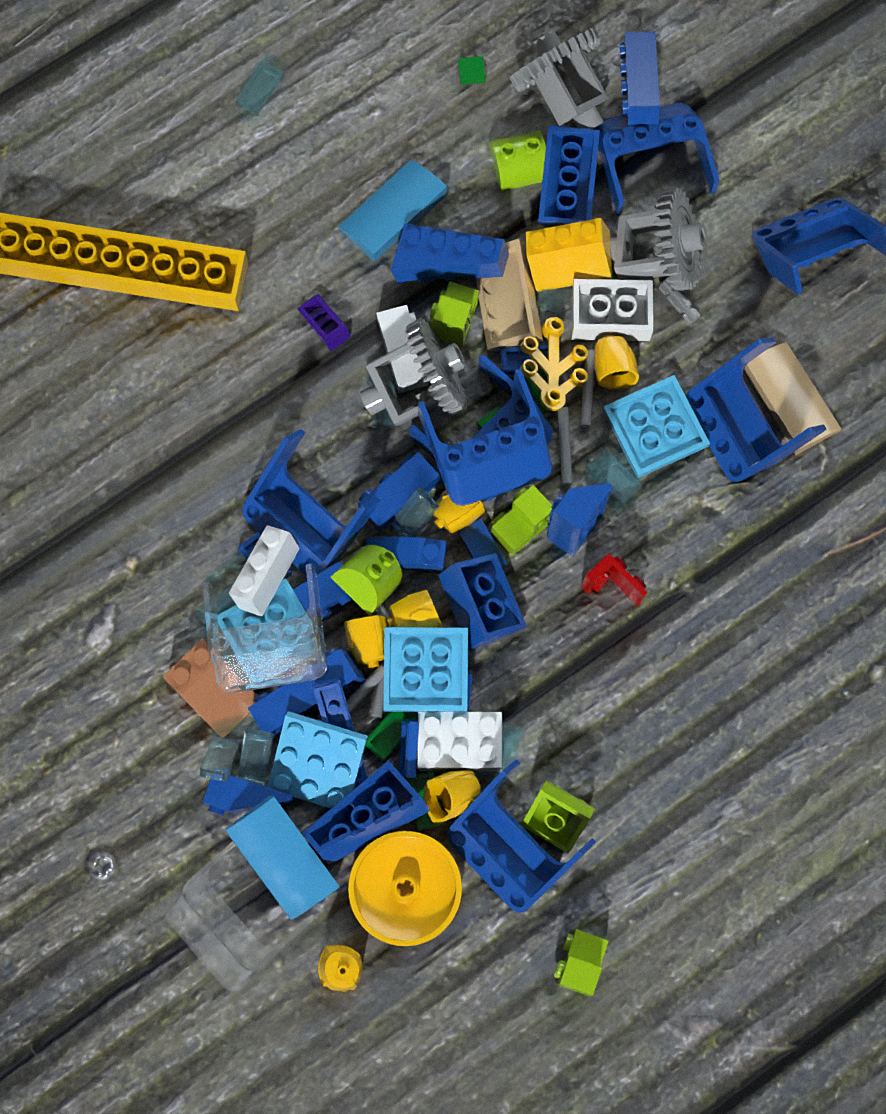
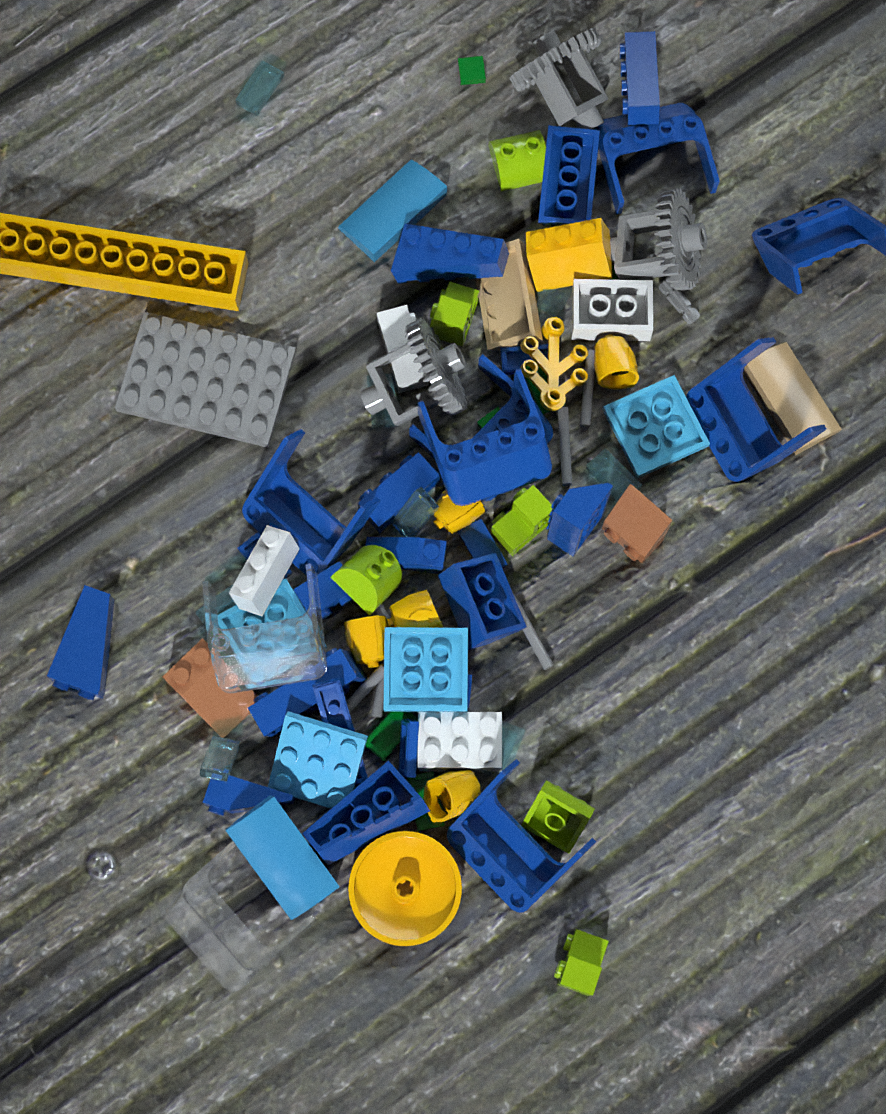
clear light blue tile [238,728,274,785] -> none
dark purple slope [297,294,351,351] -> none
yellow helmet [318,945,363,992] -> none
red bracket [581,553,648,607] -> none
none -> blue slope [47,585,115,701]
none -> light grey plate [115,312,296,448]
none -> light grey bar [514,594,554,670]
none -> nougat slope [602,484,673,563]

